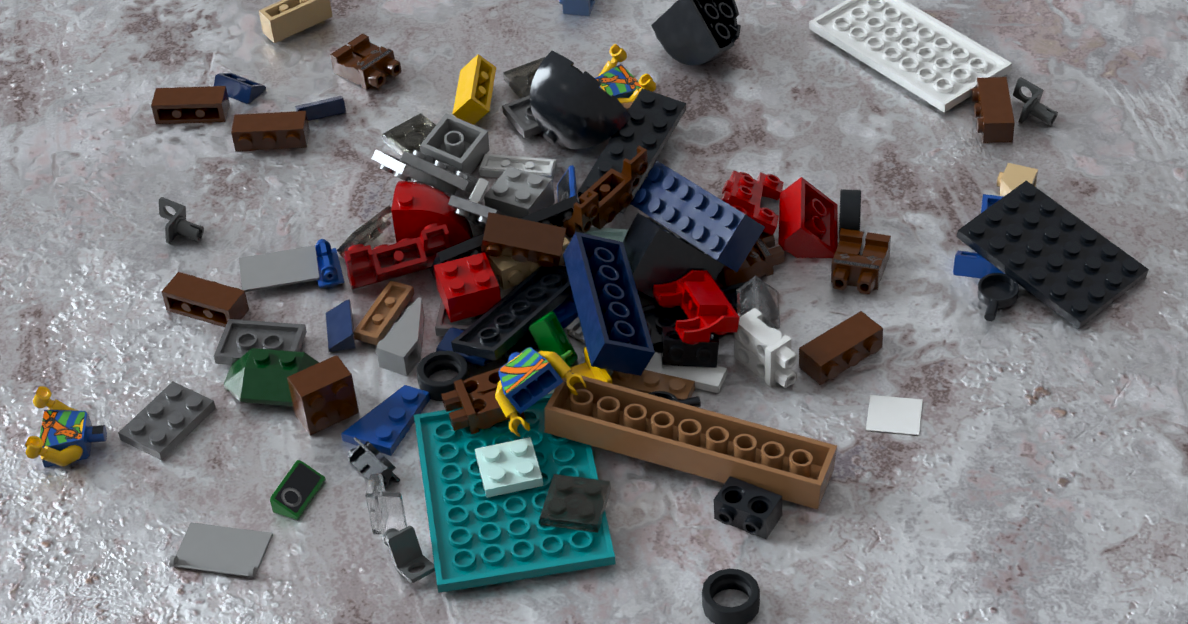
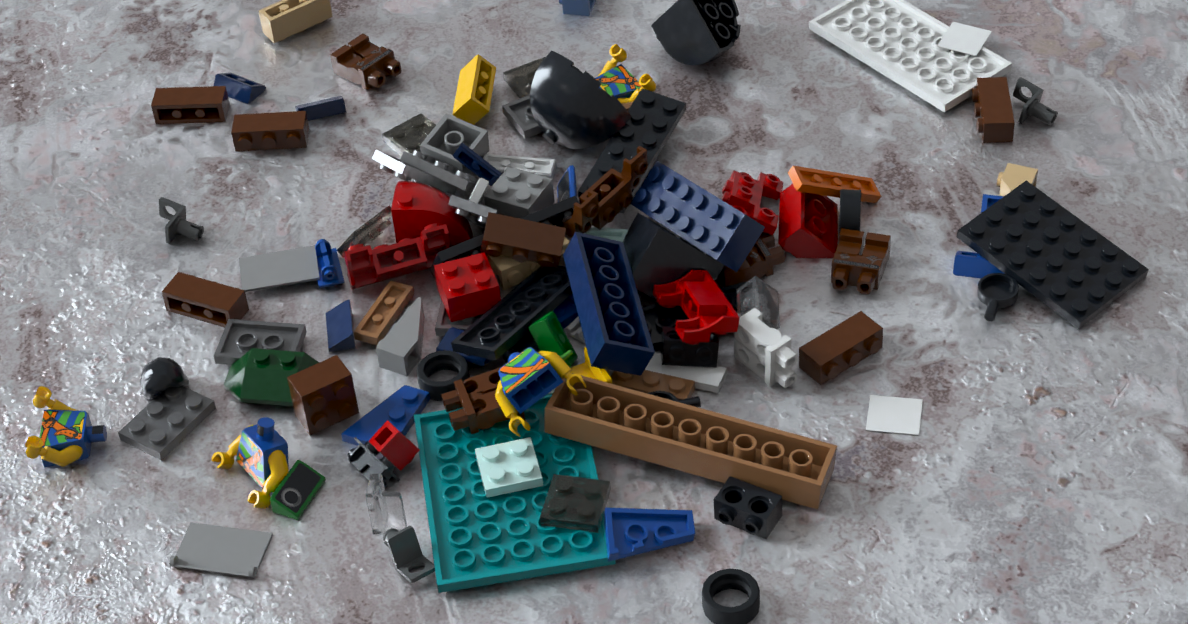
none -> black hair [140,357,189,400]
none -> torso [211,417,289,509]
none -> red brick [369,420,420,471]
none -> dark blue slope [453,142,502,186]
none -> blue wing [604,508,695,562]
none -> orange plate [788,166,882,203]
none -> white sticker [937,22,992,56]

